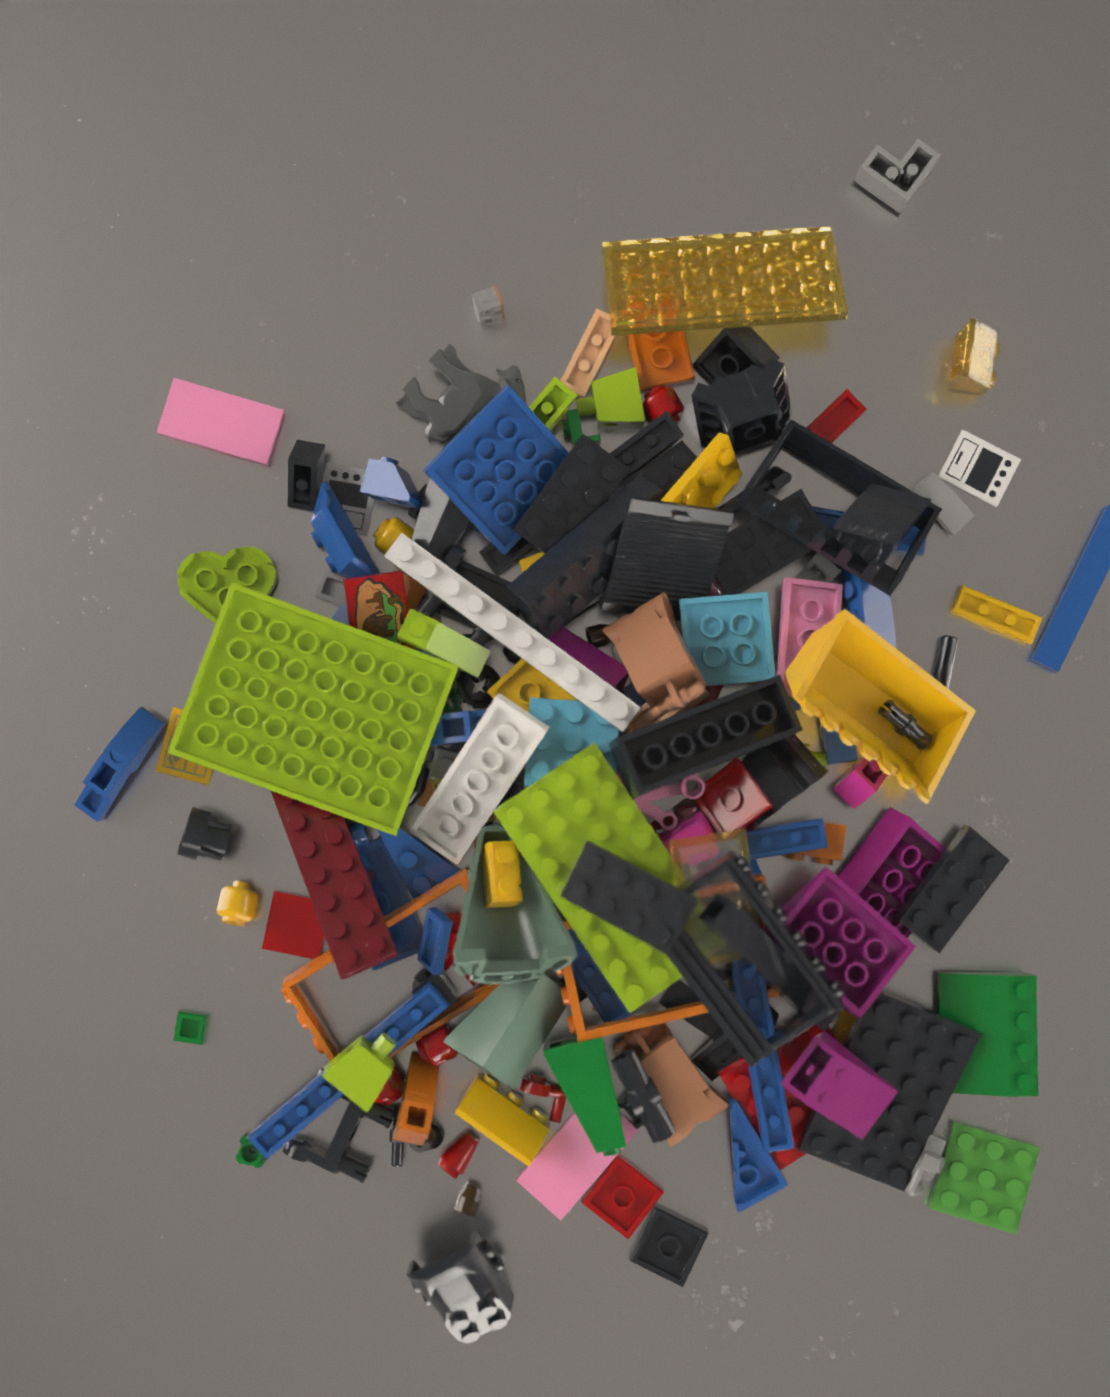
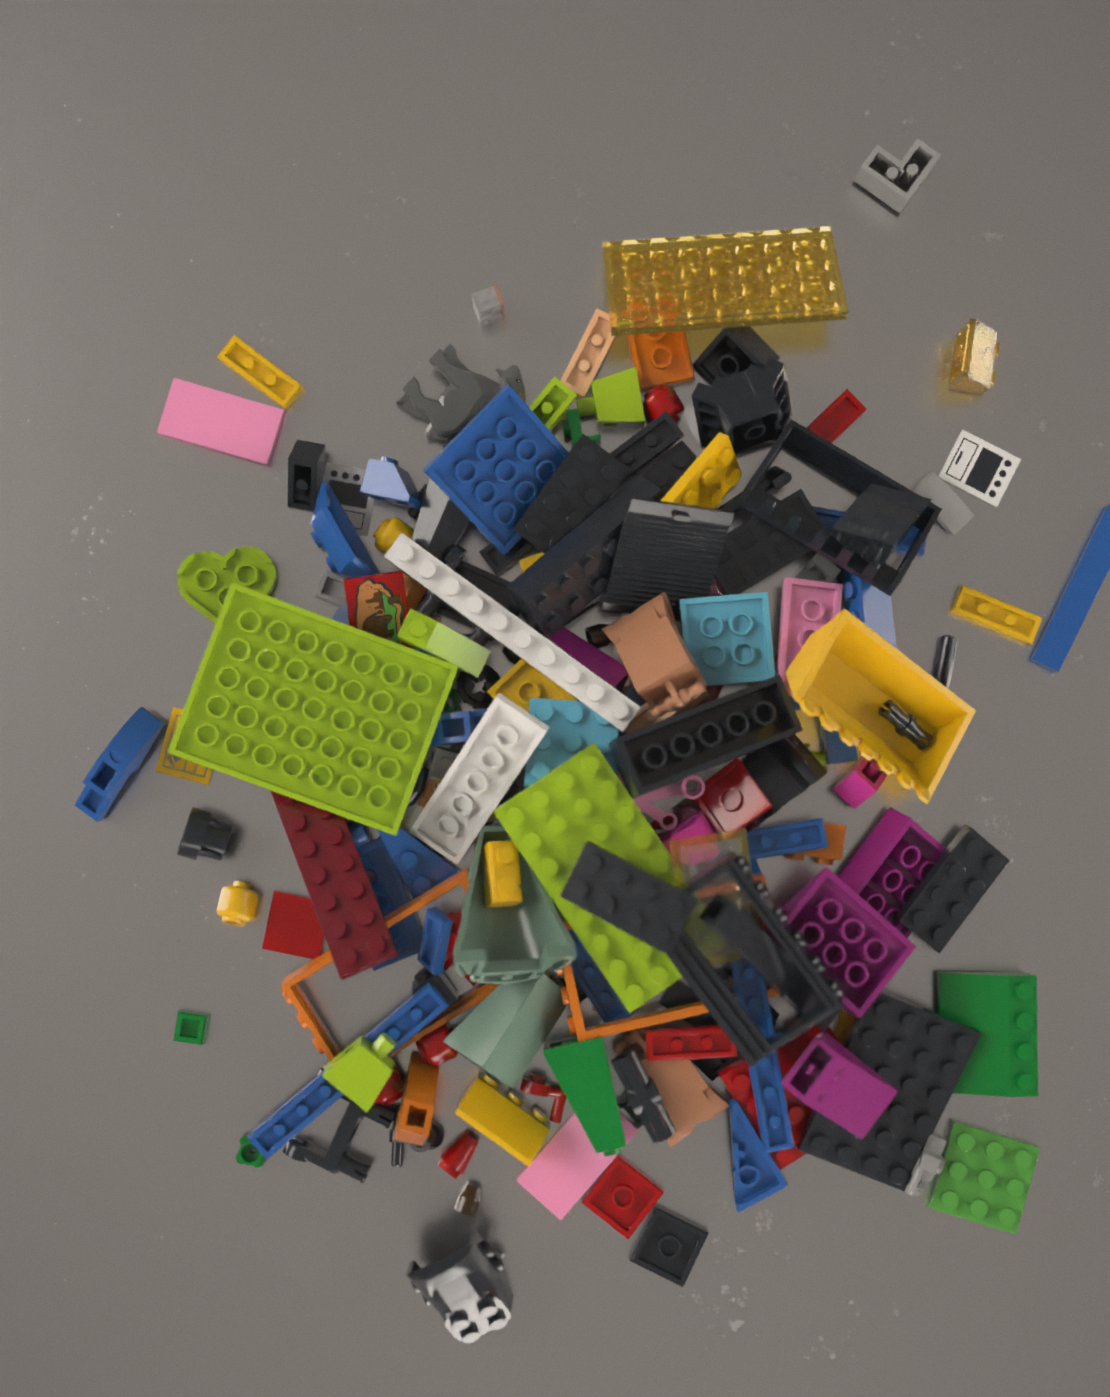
none -> yellow tile [217,334,304,411]
none -> red tile [645,1025,737,1062]

